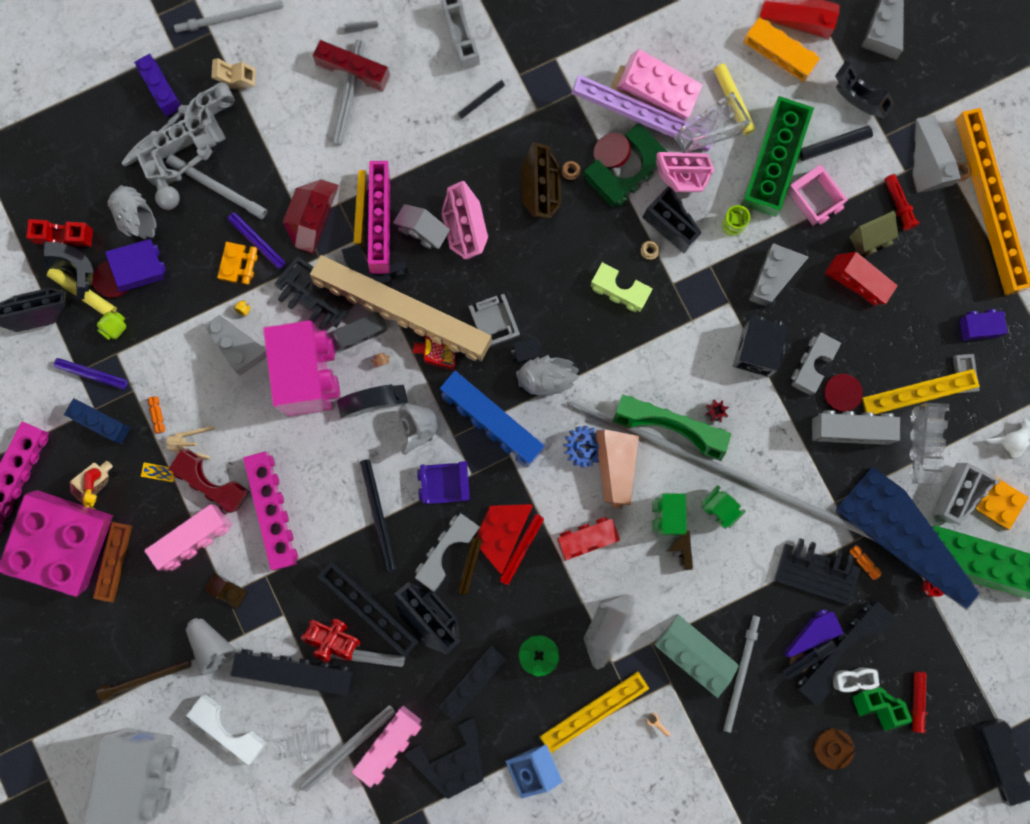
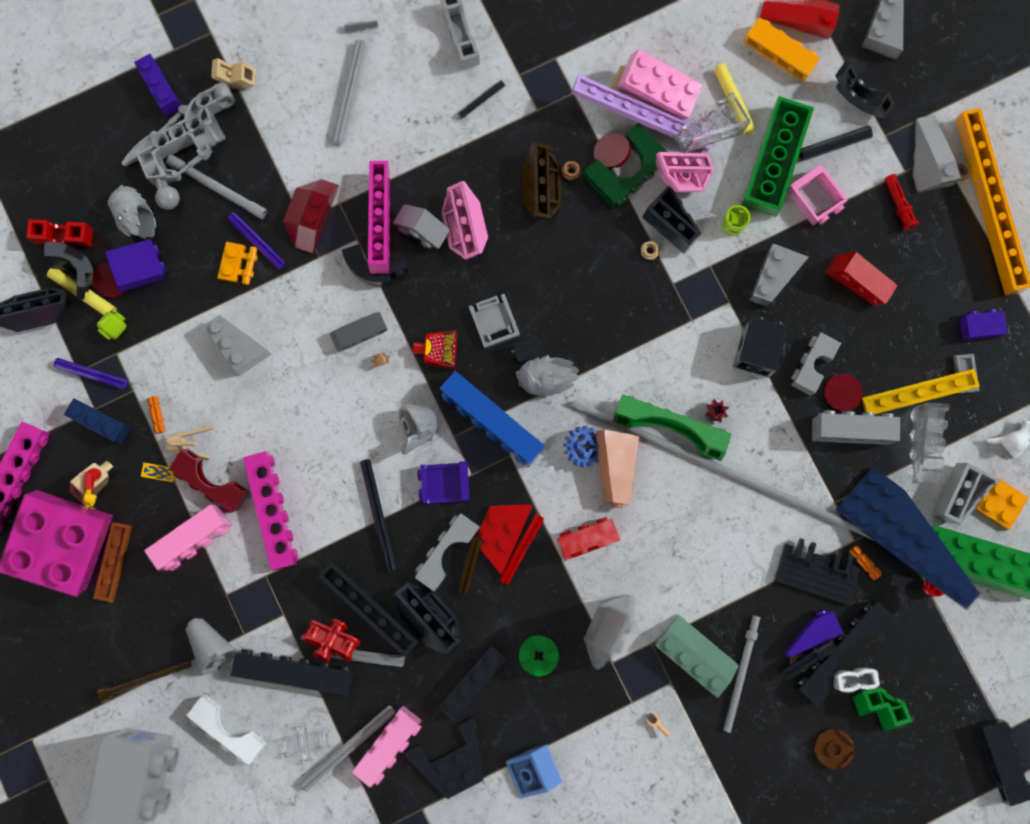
light grey bar [174,0,283,33] -> none
dark brown slope [204,572,248,608] -> none
yellow hinge [233,300,251,317] -> none
dark pink brick [263,320,340,417] -> none
black hinge [275,256,357,330] -> none
tan brick [310,255,492,361] -> none
dark red arch [312,40,390,92] -> none
black arch [336,384,408,418] -> none
yellow tile [354,170,368,248] -> none
yellow tile [539,672,649,753] -> none
yellowish green arch [591,262,652,312] -> none
green brick [652,493,687,536] -> none
dark brown slope [666,530,693,570] -> none
green brick [701,485,746,529] -> none
olive slope [849,211,898,256] -> none
red axle [911,672,928,733] -> none

